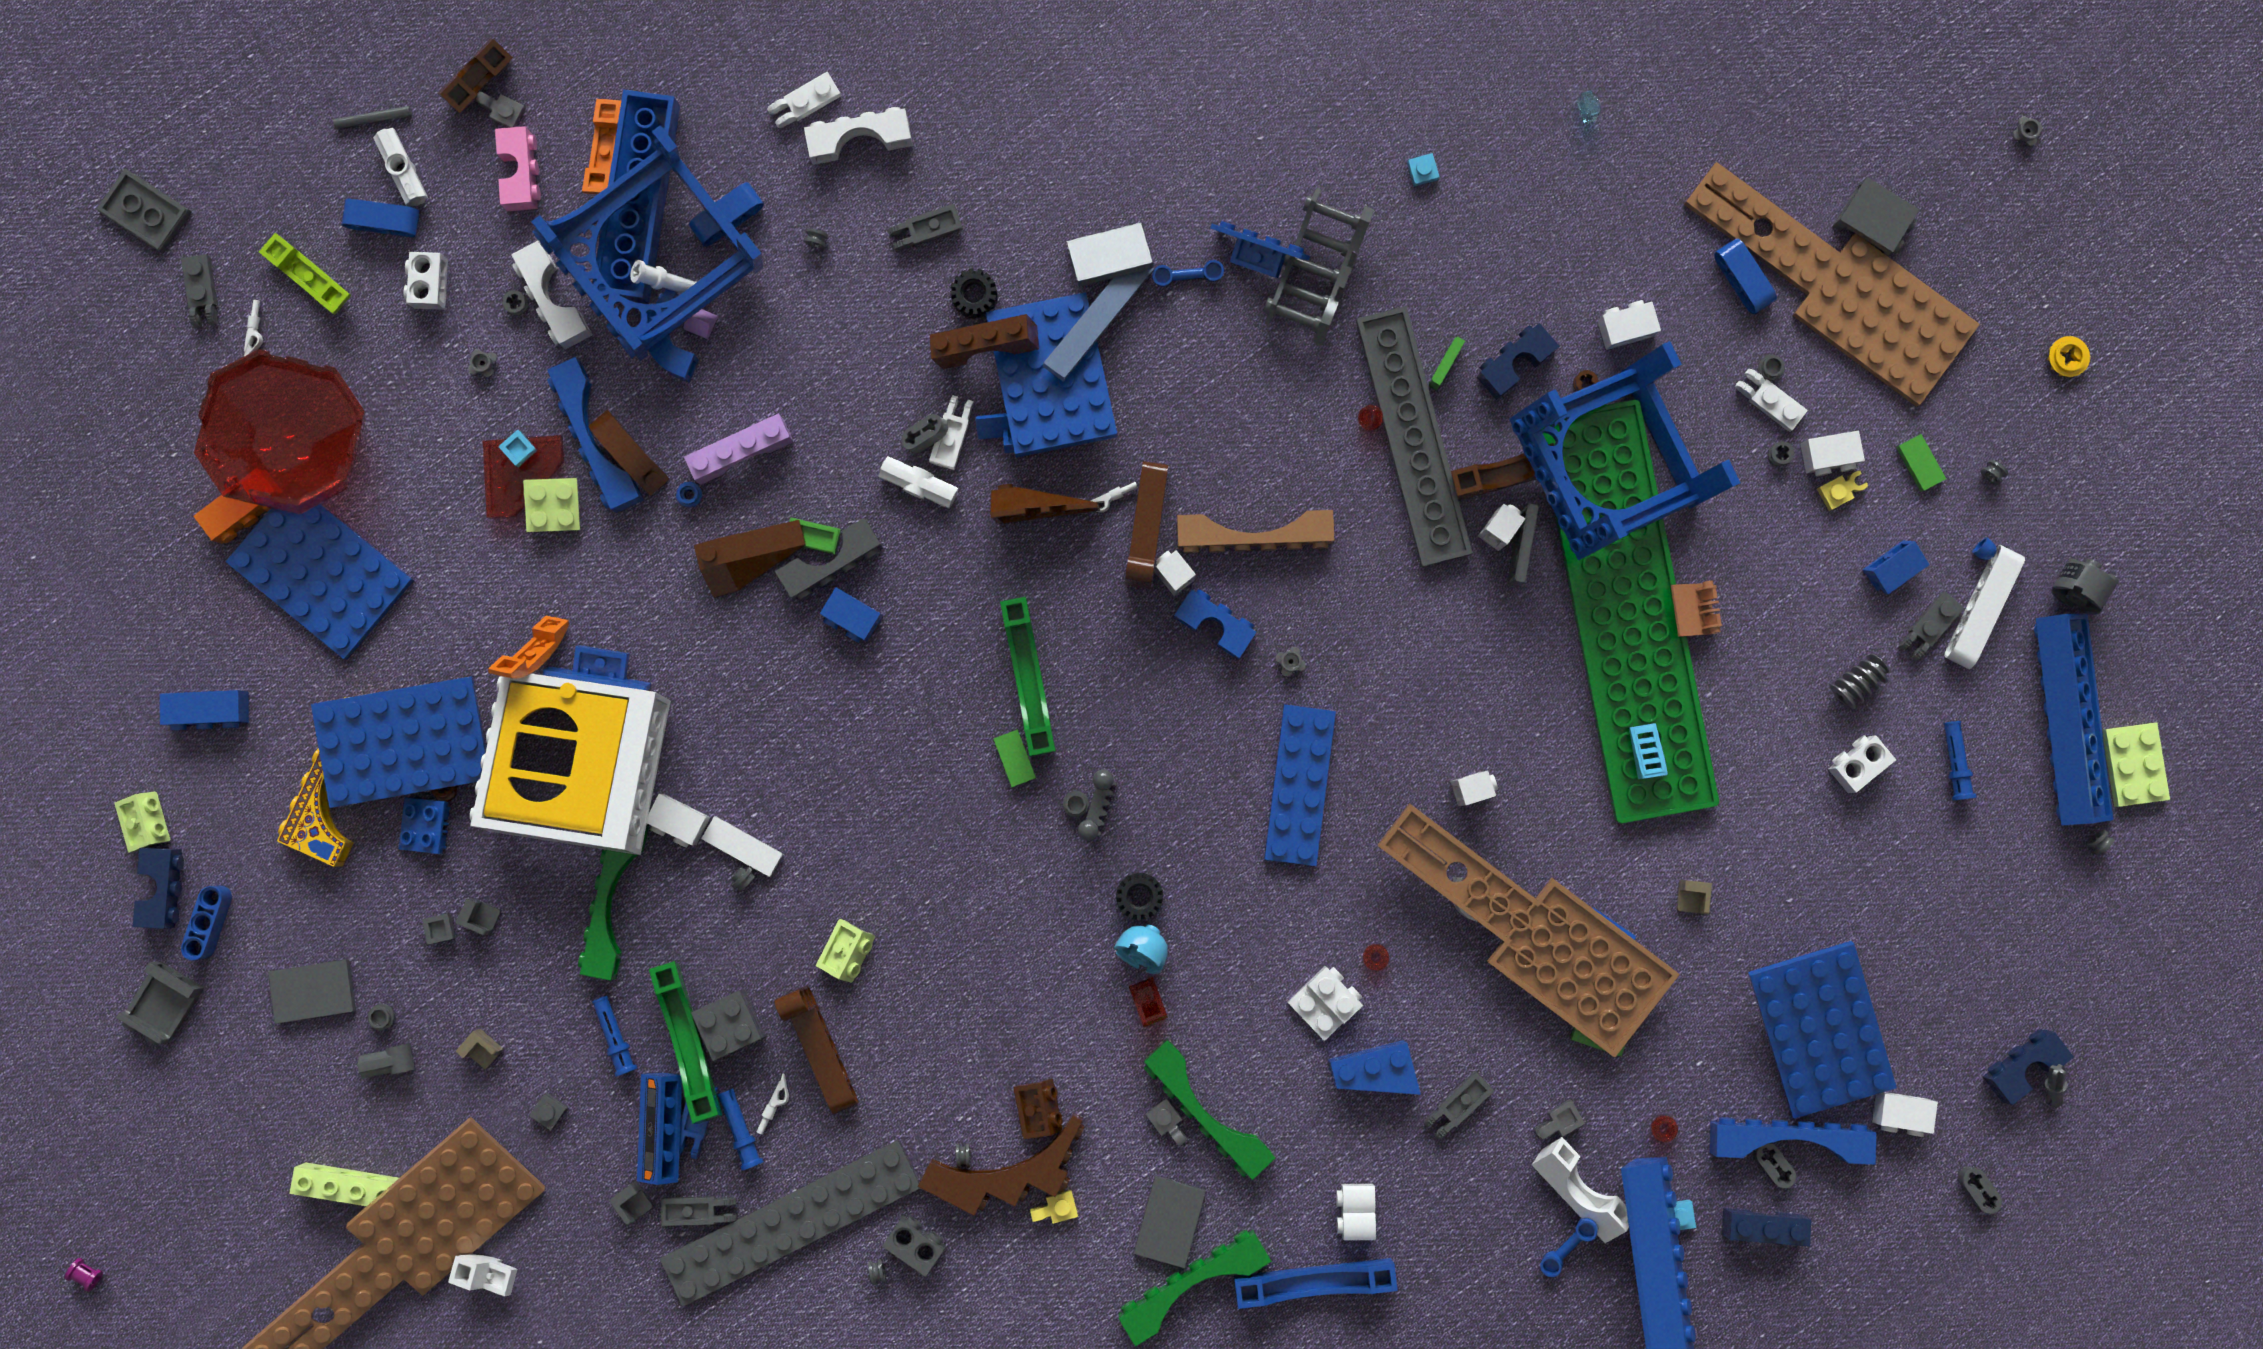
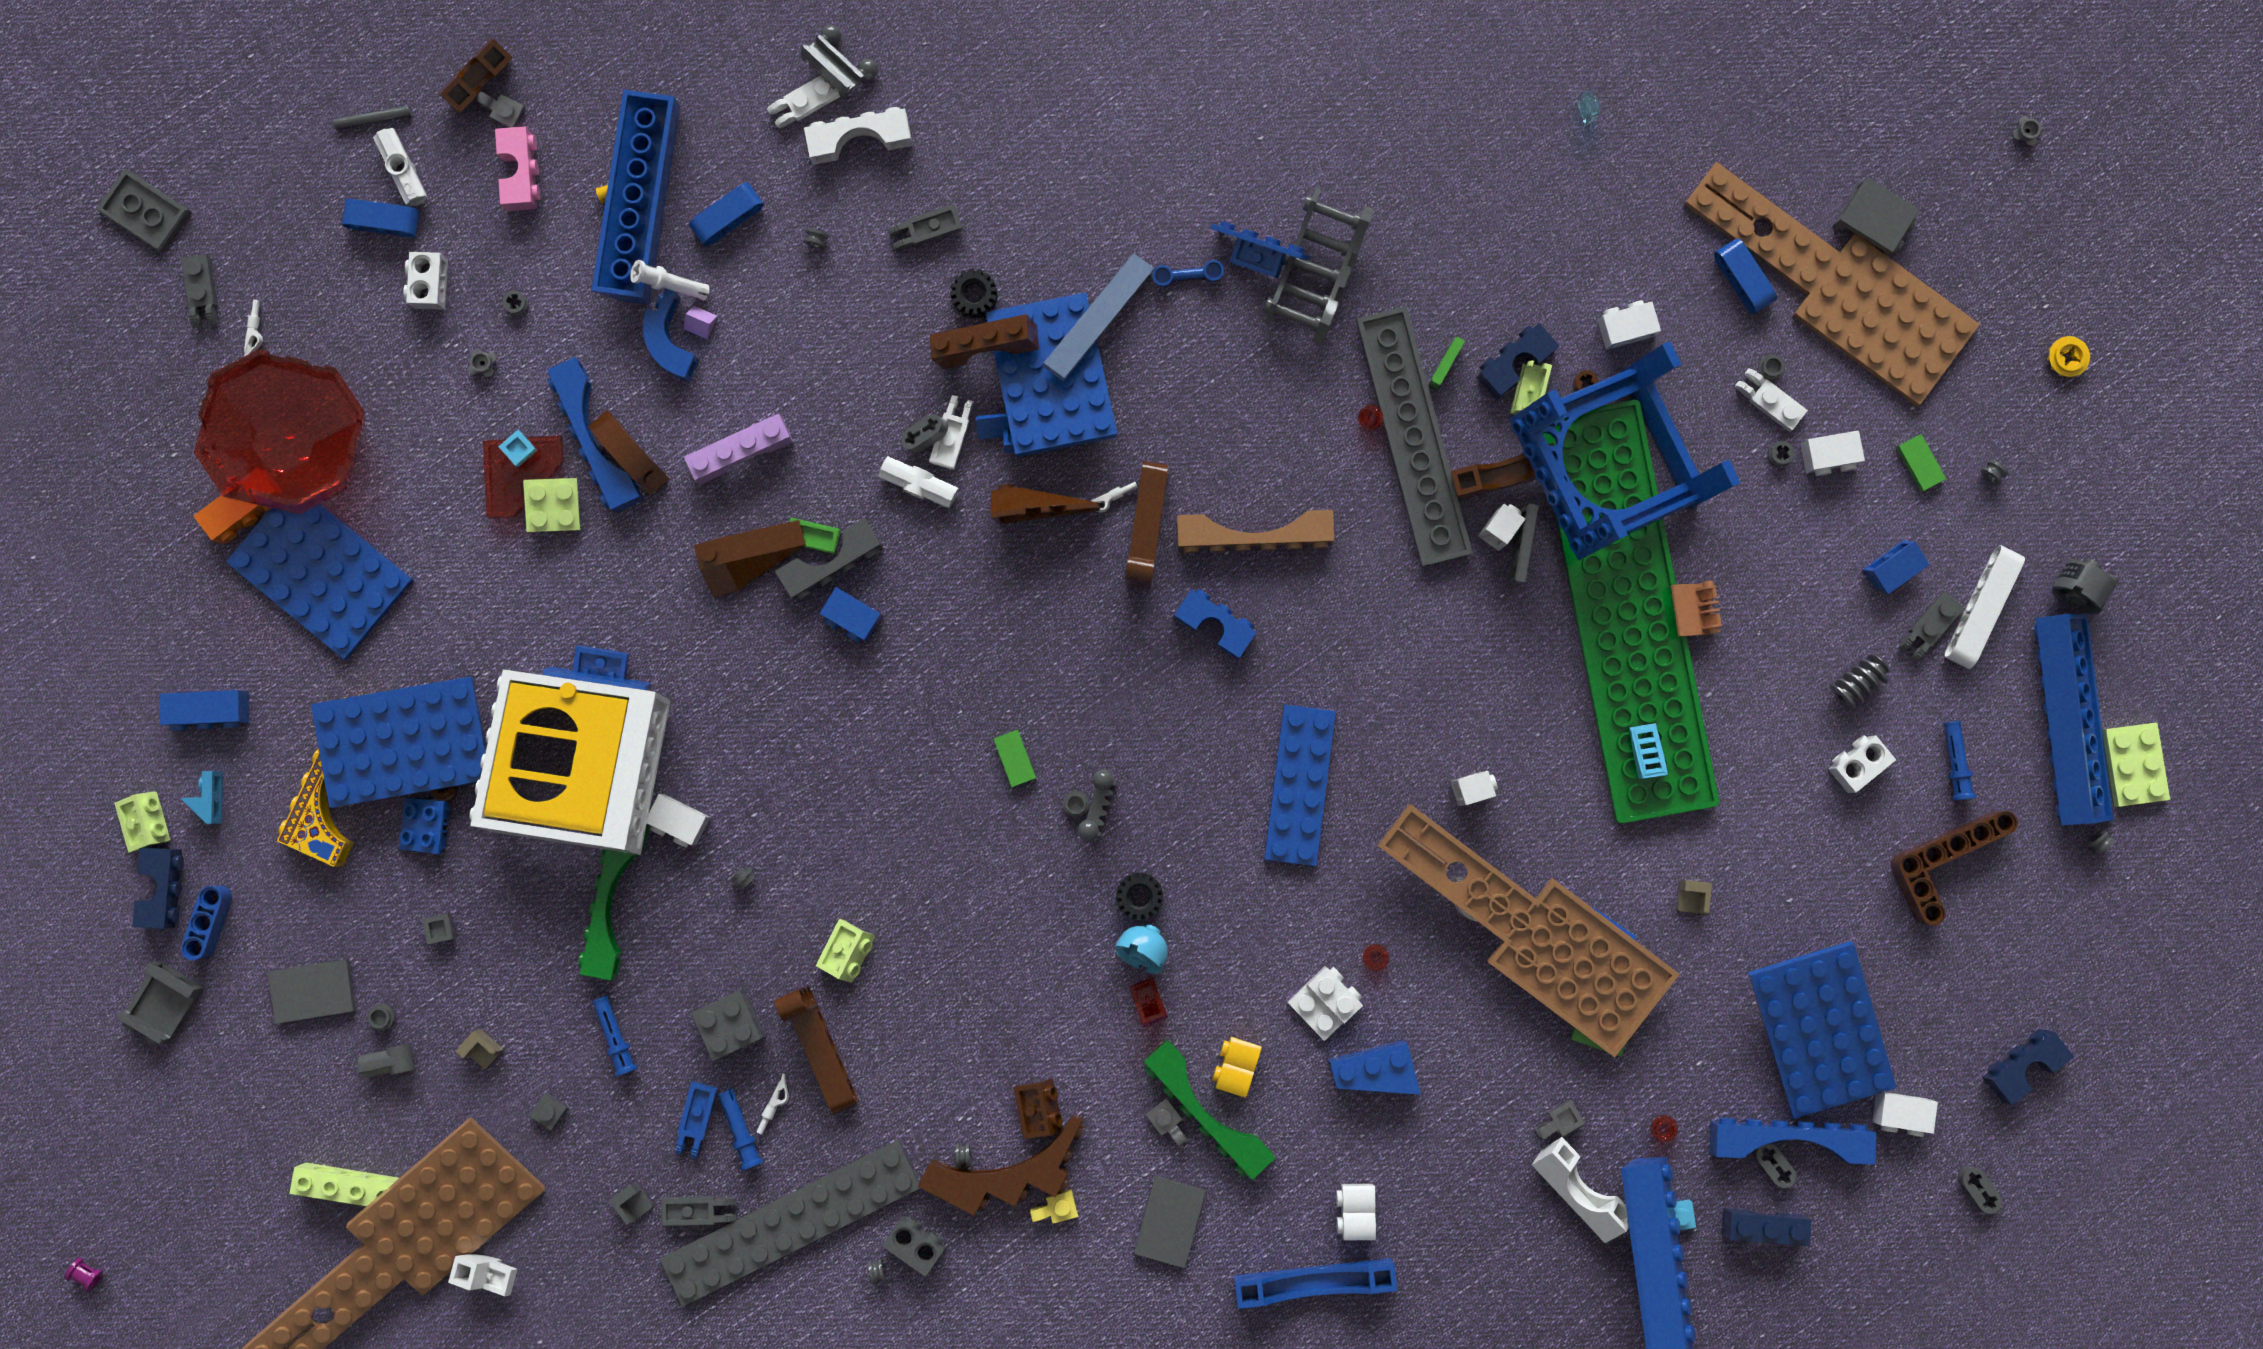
lime slope [259,233,352,315] -> none
dark grey panel [455,898,502,935] -> none
orange slope [488,616,569,678] -> none
white arch [511,241,592,350] -> none
blue arch [531,125,763,361] -> none
orange slope [582,99,621,194] -> none
blue brick [637,1072,682,1185] -> none
green arch [649,961,722,1124] -> none
blue plate [676,482,703,508] -> none
white tile [701,816,783,877] -> none
green arch [1000,597,1056,757] -> none
tile [1067,223,1154,287] -> none
green arch [1119,1230,1272,1347] -> none
white brick [1155,550,1196,596] -> none
flat silver plate [1276,647,1306,677] -> none
medium azure plate [1407,153,1439,187] -> none
dark grey hinge [1423,1071,1494,1139] -> none
blue bar [1540,1218,1598,1277] -> none
light yellow plate [1817,471,1868,511] -> none
blue hinge [1972,537,1997,560] -> none
dark grey axle [2045,1064,2068,1107] -> none
none -> dark azure slope [181,771,223,824]
none -> dark grey gear [800,25,878,96]
none -> yellow brick [1212,1036,1262,1098]
none -> yellowish green hinge [1510,361,1552,415]
none -> reddish brown beam [1891,811,2018,926]

